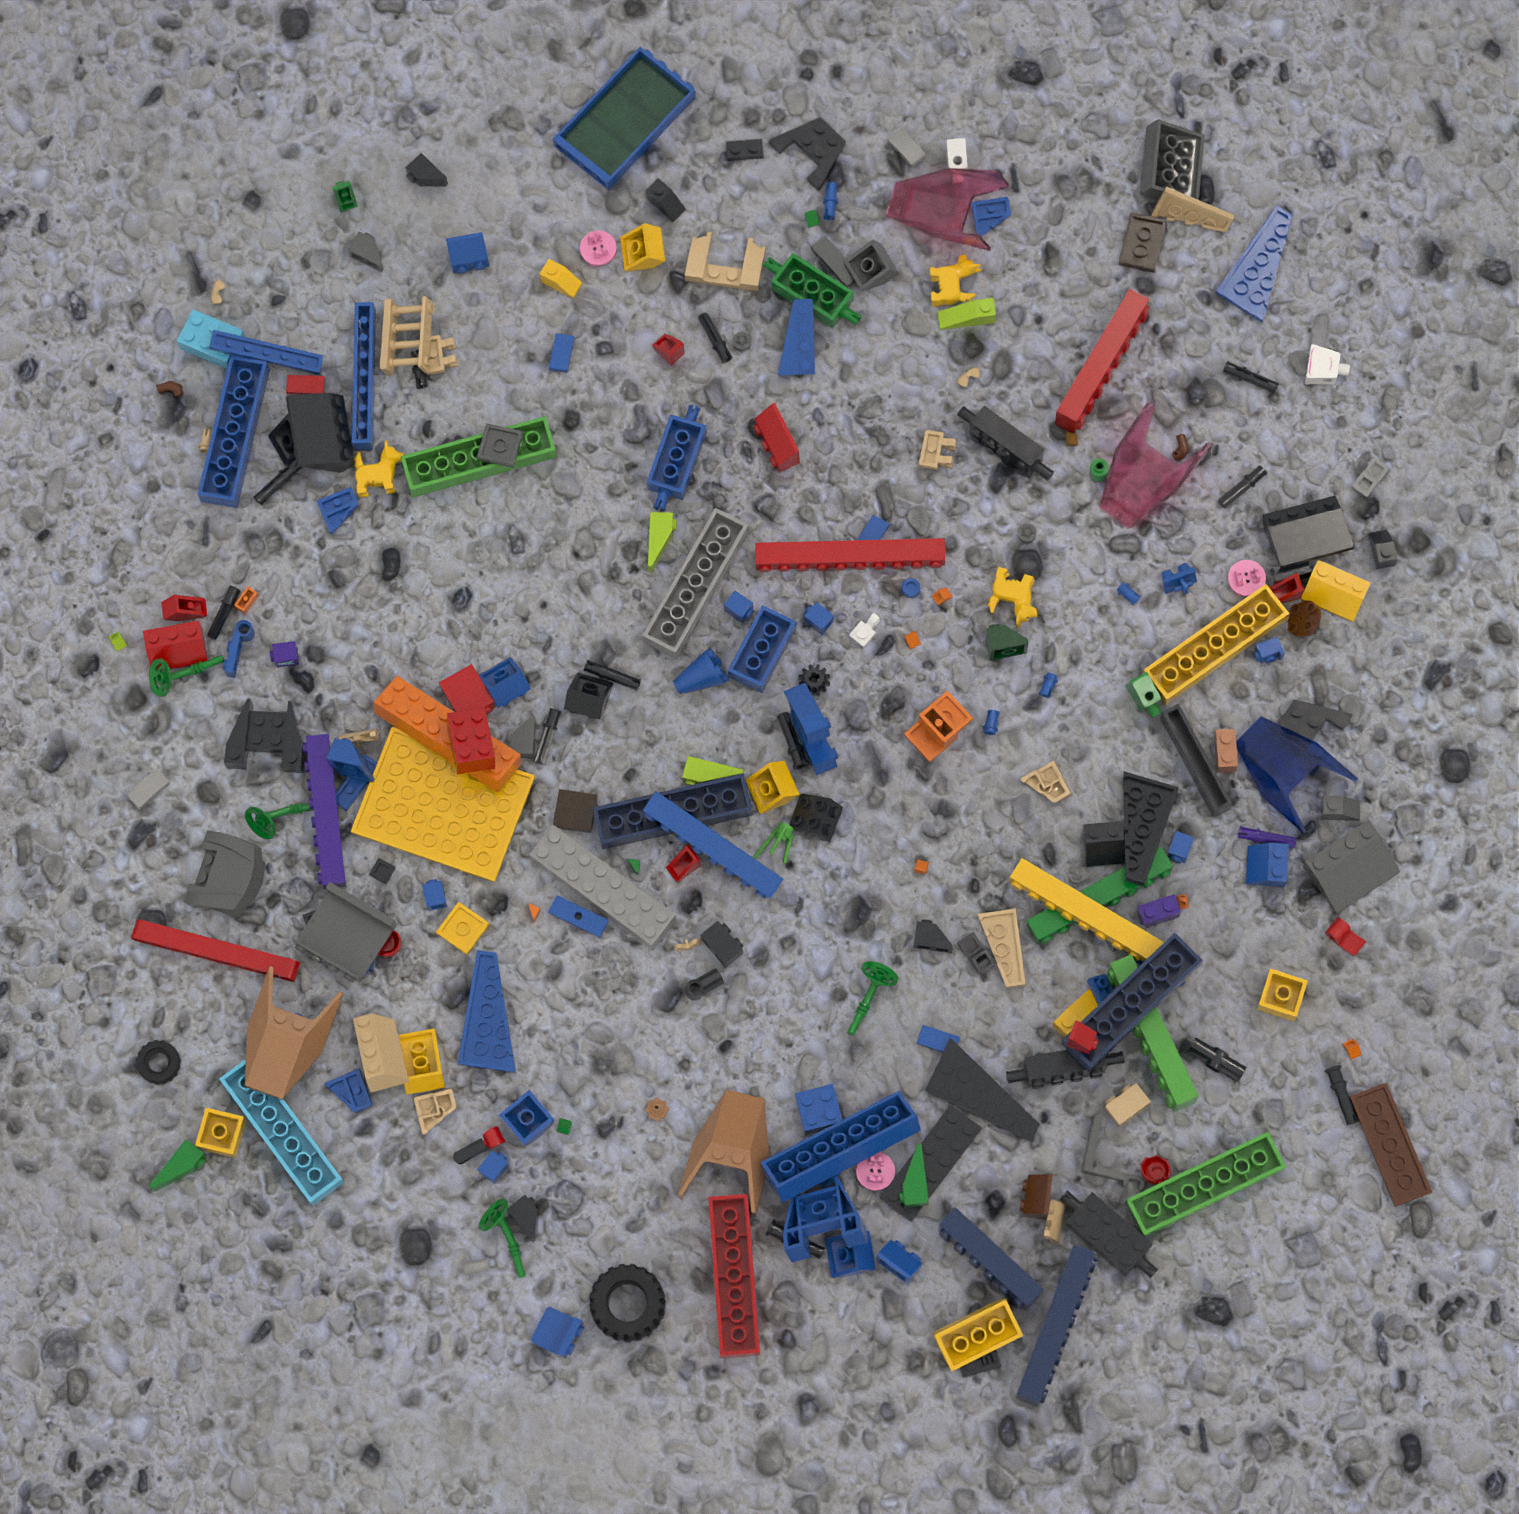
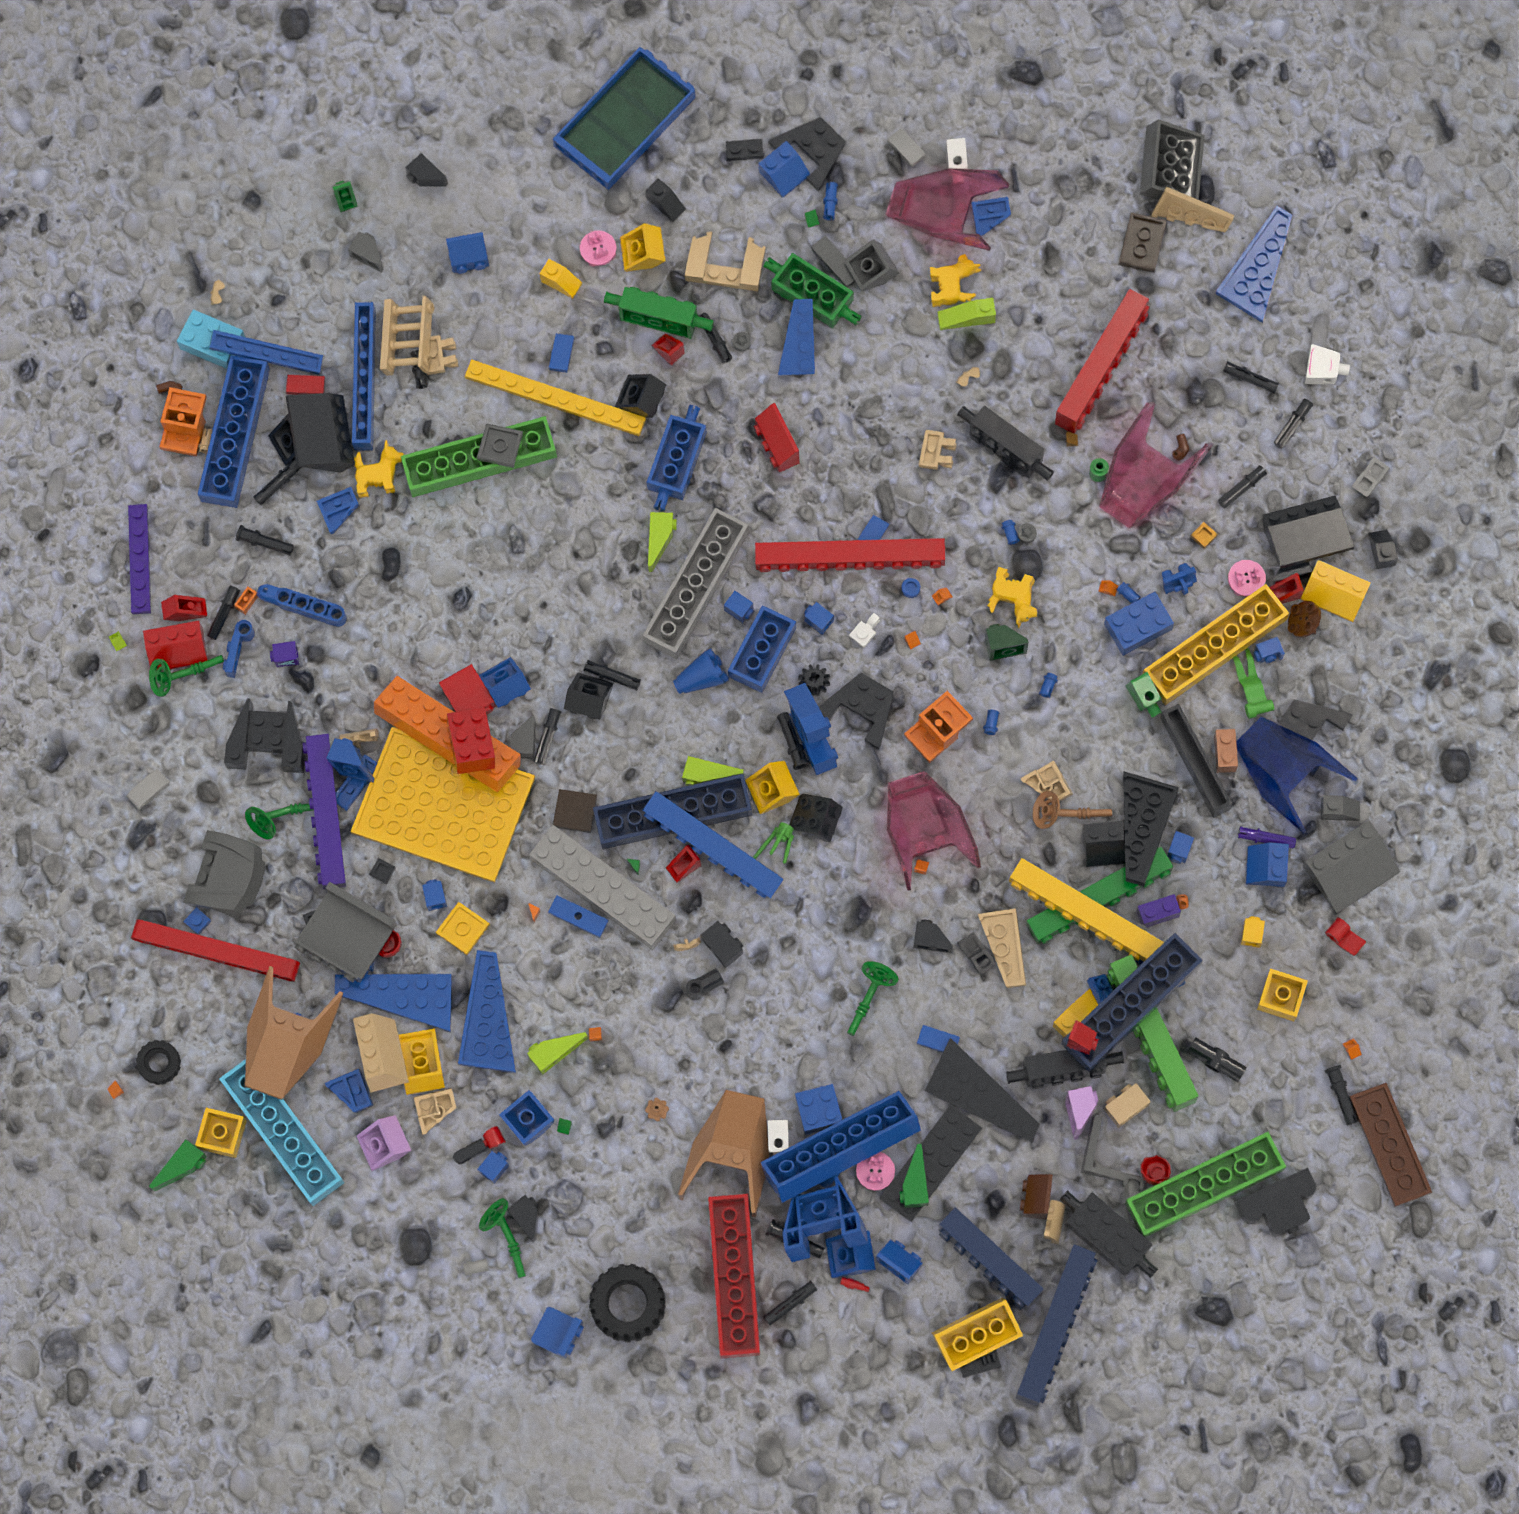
none -> orange piece [107,1080,124,1099]
none -> dark purple plate [128,504,151,615]
none -> orange bracket [160,387,207,457]
none -> blue plate [183,907,211,935]
none -> black pin [236,525,294,556]
none -> blue piece [257,584,347,627]
none -> blue wing [334,974,452,1033]
none -> lavender slope [356,1115,411,1171]
none -> yellow plate [465,359,646,437]
none -> lime slope [527,1032,589,1075]
none -> orange piece [589,1027,602,1041]
none -> green brick [604,287,714,340]
none -> black slope [615,374,666,418]
none -> blue slope [758,141,810,198]
none -> black pin [763,1280,818,1326]
none -> white torso [768,1120,789,1156]
none -> black wing [819,673,894,749]
none -> red piece [840,1277,870,1292]
none -> clear pink windscreen [887,771,981,891]
none -> blue pin [1001,519,1020,545]
none -> medium nougat dish [1033,791,1112,829]
none -> lavender slope [1065,1086,1098,1140]
none -> orange piece [1098,580,1118,596]
none -> blue brick [1104,591,1174,656]
none -> pearl gold plate [1191,522,1218,550]
none -> bright green flag [1232,648,1274,719]
none -> black brick [1235,1168,1316,1237]
none -> yellow brick [1241,916,1265,948]
none -> black axle [1274,398,1313,449]

